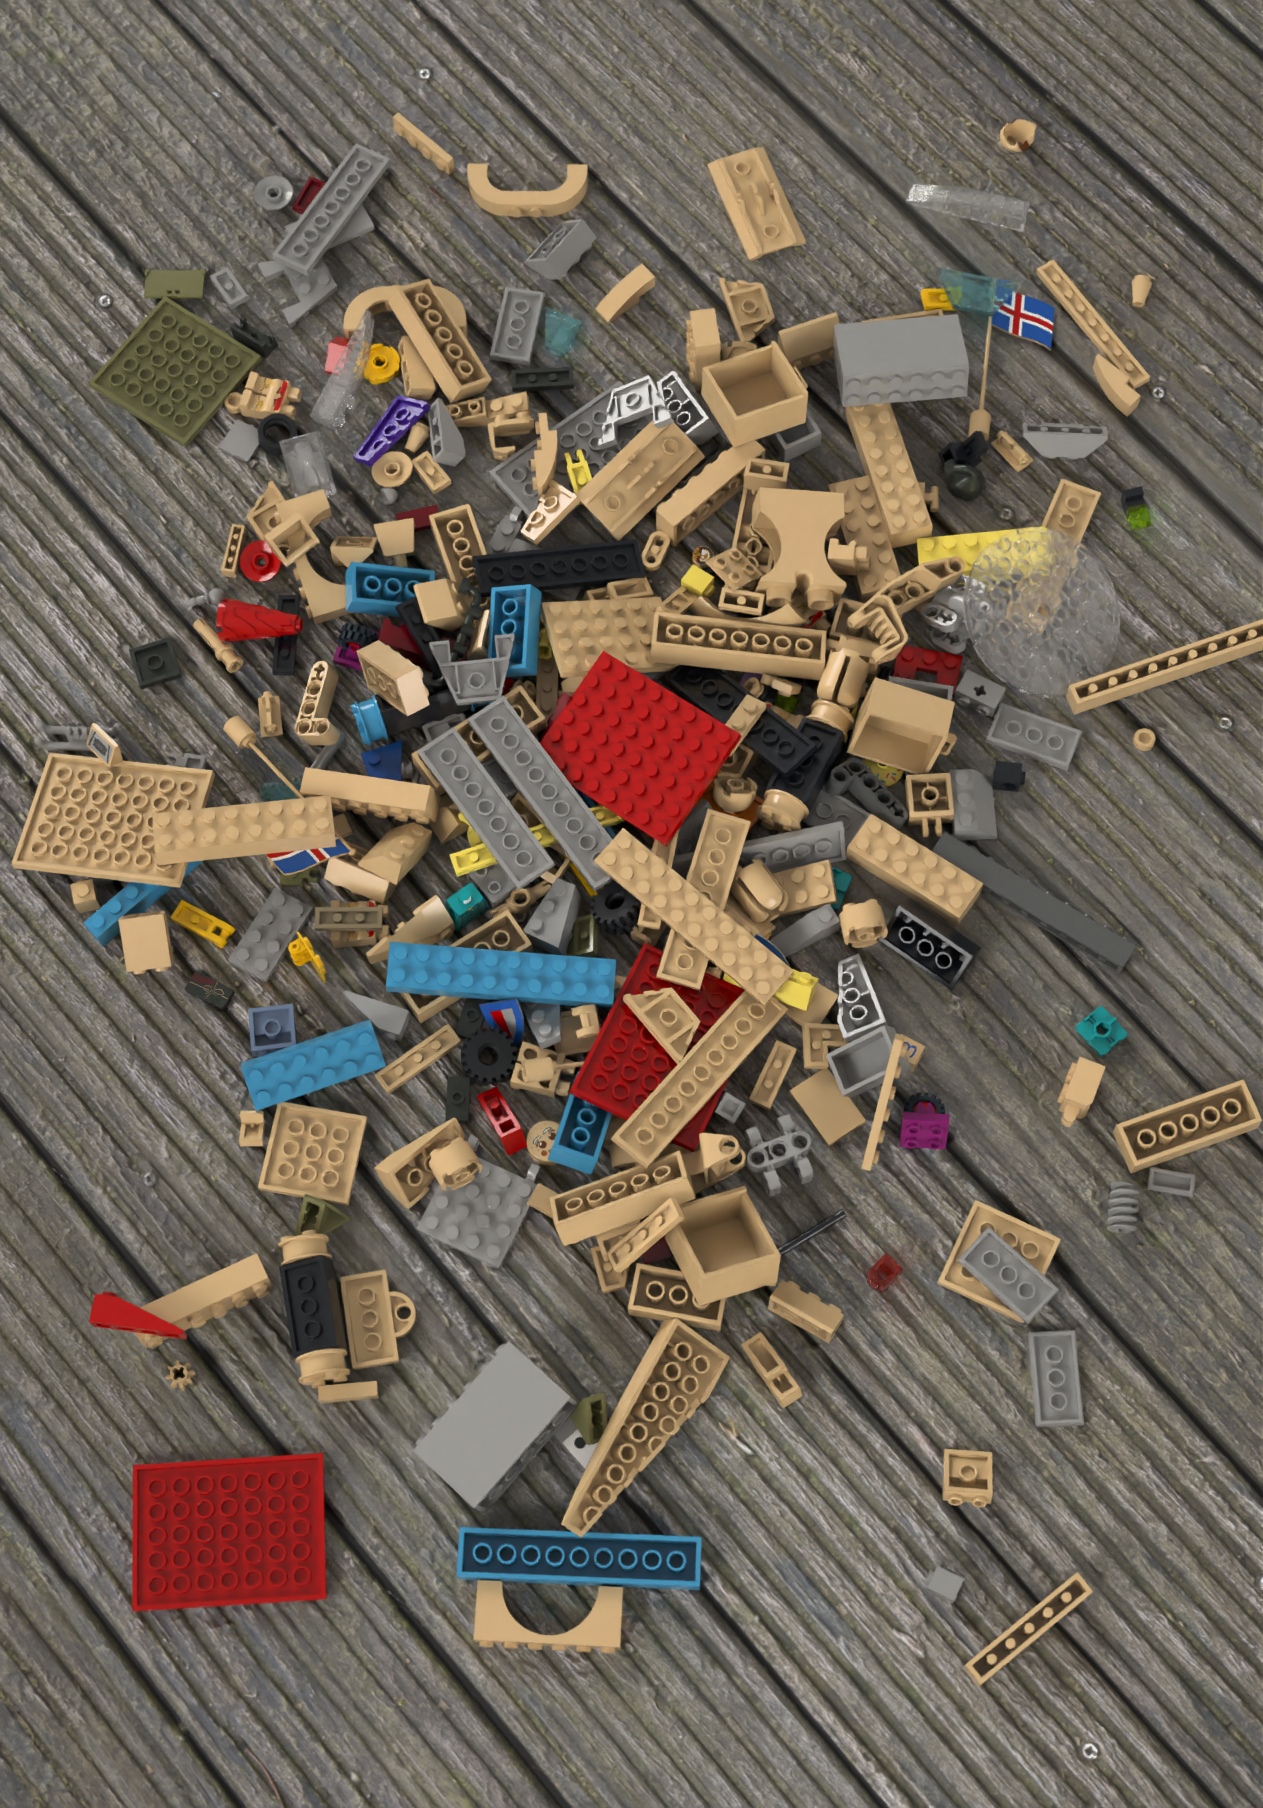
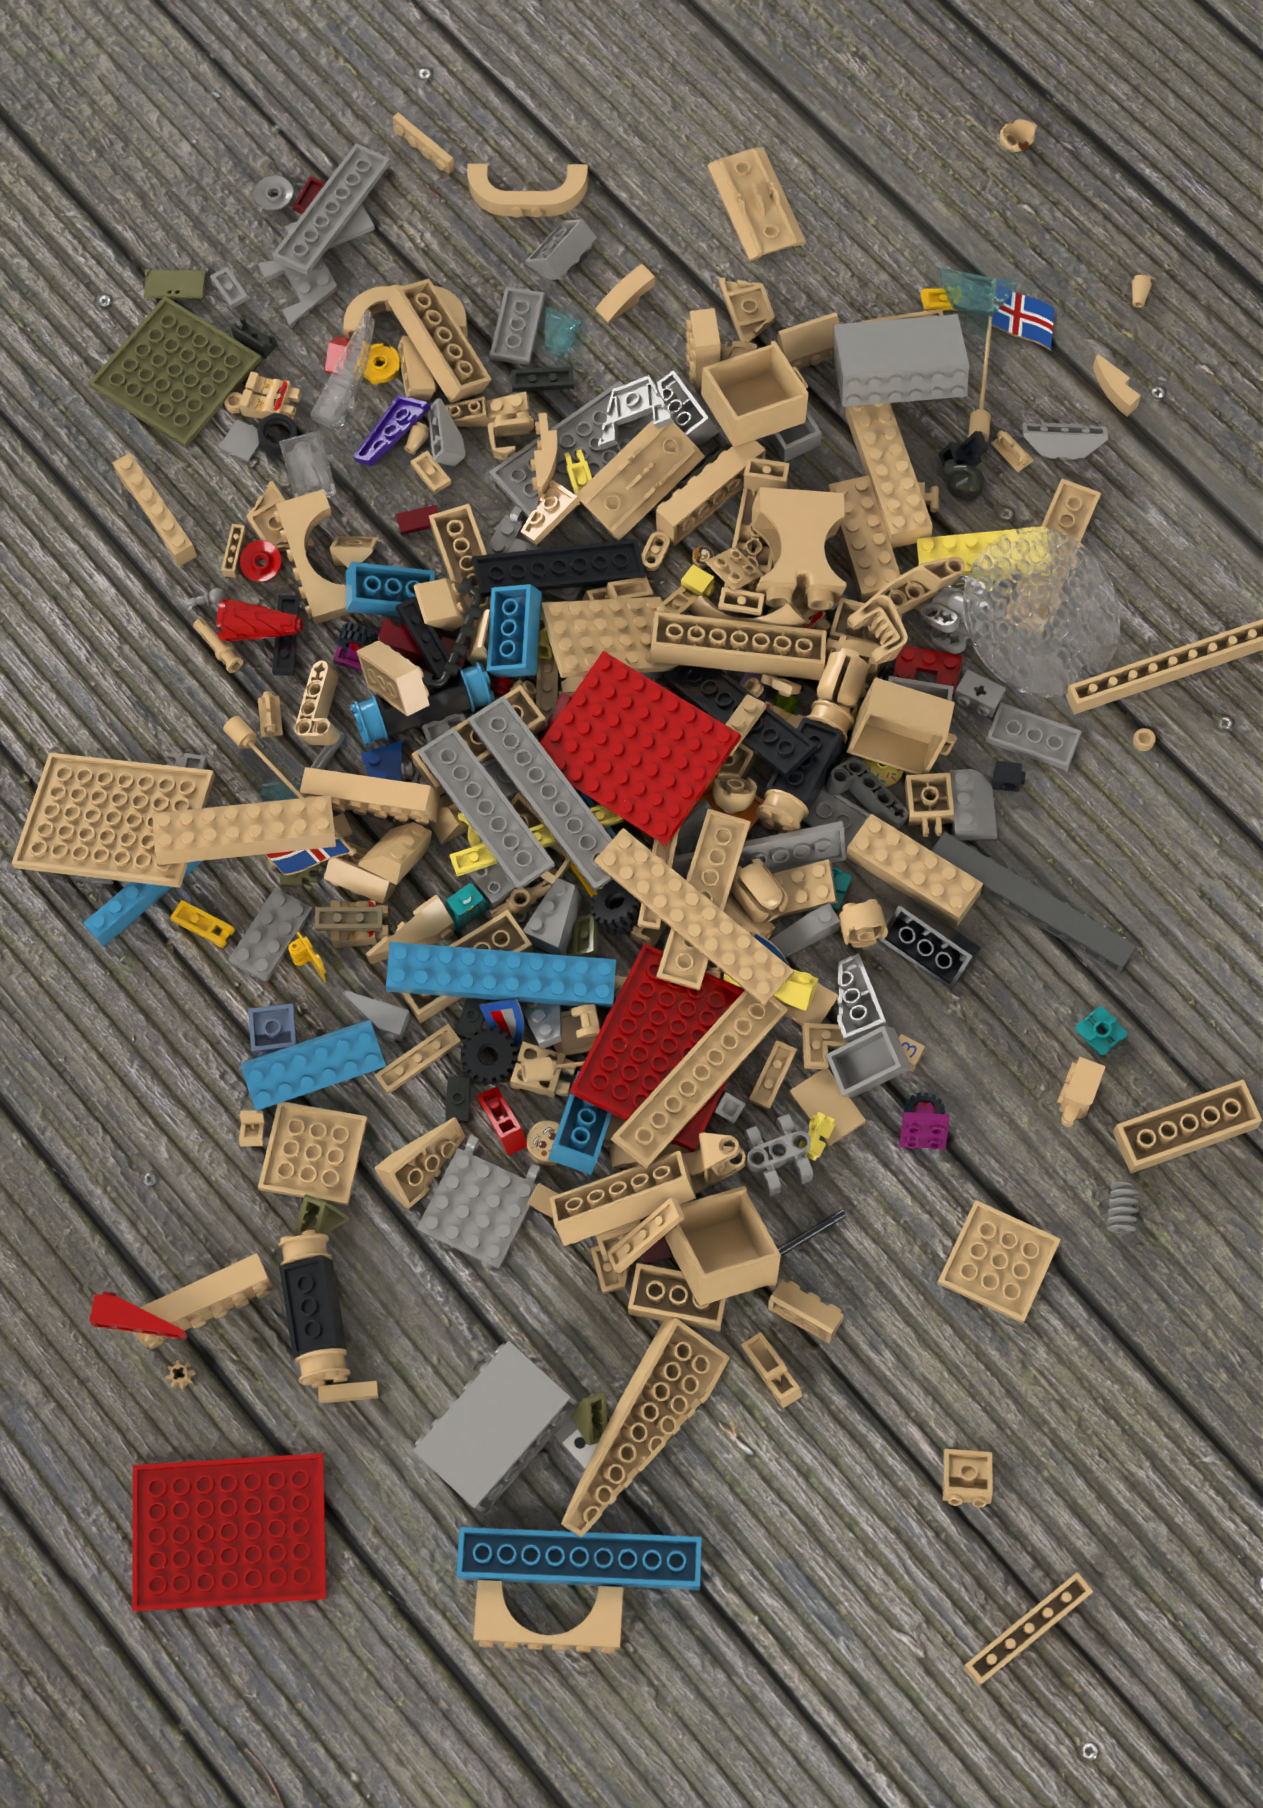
light grey piece [34,720,122,751] -> none
tan brick [70,879,101,914] -> none
slope [87,723,123,768] -> none
tan brick [119,910,174,974] -> none
pearl dark grey plate [129,637,182,690] -> none
pearl dark grey tile [185,971,235,1011] -> none
tan tile [264,511,320,567] -> none
tan plate [340,1269,416,1370] -> none
tan dish [372,451,413,488] -> none
tan torso [374,518,415,568] -> none
light grey hinge [381,488,398,505] -> none
light grey wing [429,634,514,706] -> none
tan brick [429,1137,483,1191] -> none
tan wing [623,987,700,1065] -> none
tan hips [828,538,871,575] -> none
tan plate [861,1033,907,1171] -> none
clear red brick [866,1253,903,1293] -> none
clear slope [906,185,1031,232] -> none
light grey brick [924,1566,964,1604] -> none
light grey tile [957,1227,1059,1325] -> none
light grey tile [1027,1330,1084,1427] -> none
tan plate [1036,260,1150,390] -> none
leg [1121,486,1151,530] -> none
light grey tile [1147,1167,1196,1197] -> none
none -> tan arch [112,453,197,567]
none -> light yellow hinge [799,1111,835,1161]

